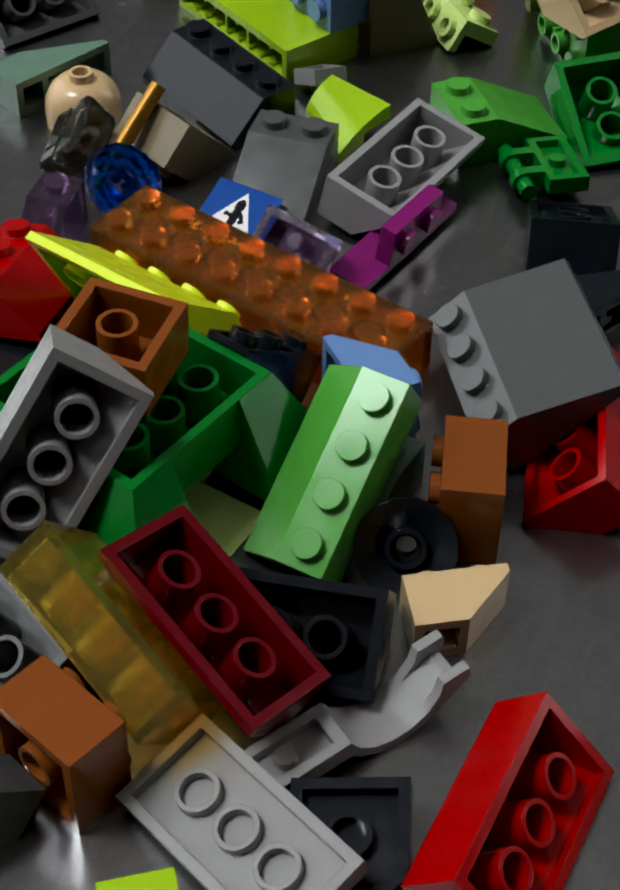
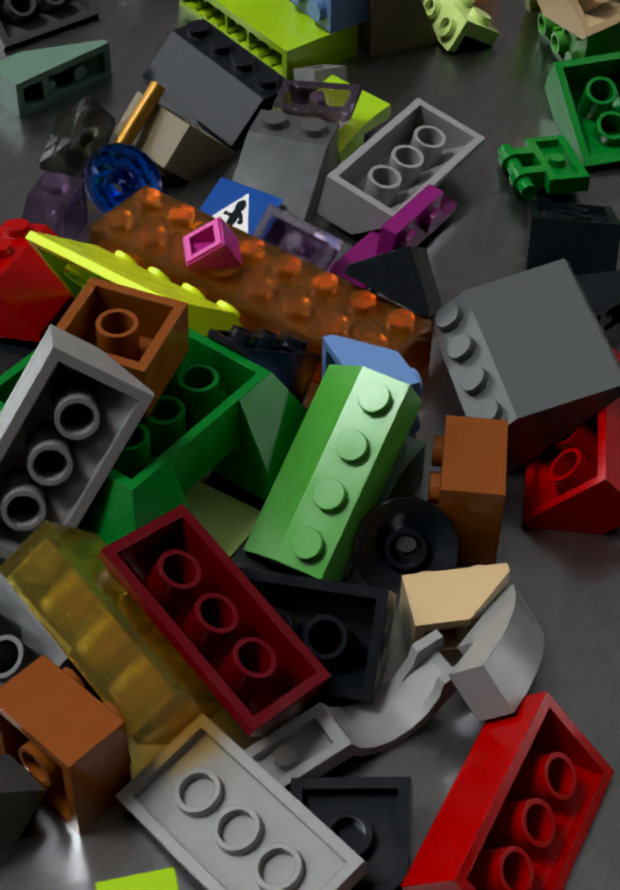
tan cylinder [44,65,124,141] -> none
bright green slope [430,76,569,166] -> none
none -> dark pink slope [182,216,242,271]
none -> slope [272,80,362,129]
none -> black slope [344,245,442,317]
none -> light grey slope [448,584,544,722]

